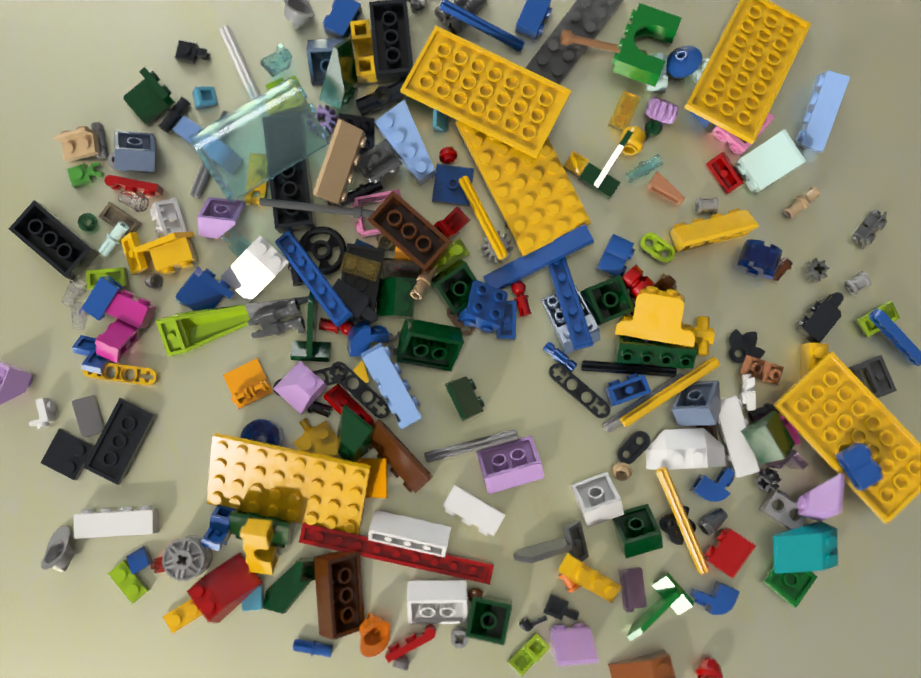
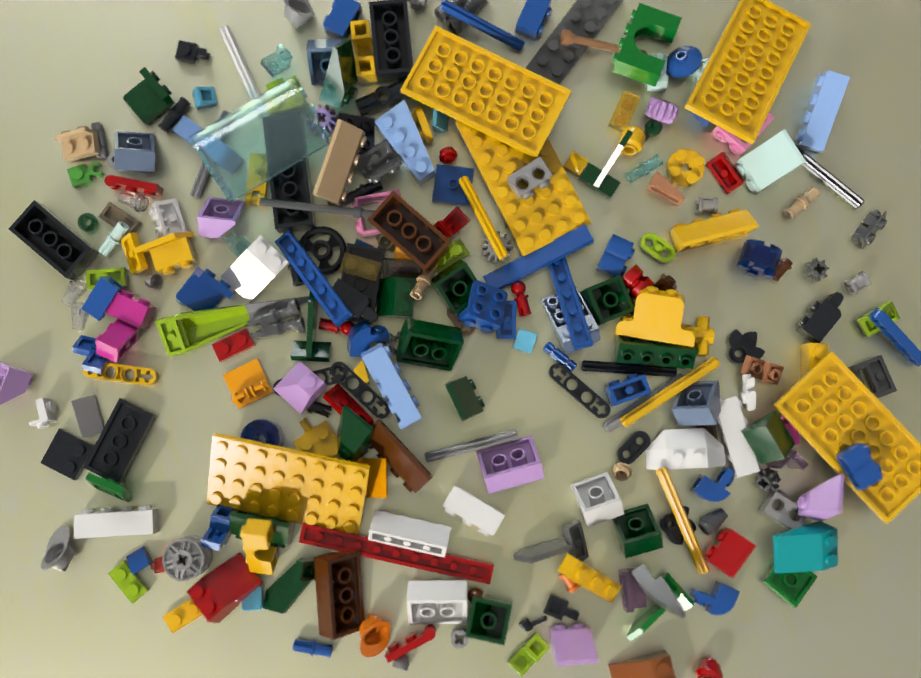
black pin [748,403,780,422] -> none
none -> green plate [85,472,133,502]
none -> red plate [212,328,256,362]
none -> yellow plate [412,106,434,144]
none -> light grey brick [506,157,553,200]
none -> medium azure slope [513,329,537,354]
none -> slope [631,564,686,618]
none -> yellow plate [666,149,705,187]
none -> axle [795,144,864,208]

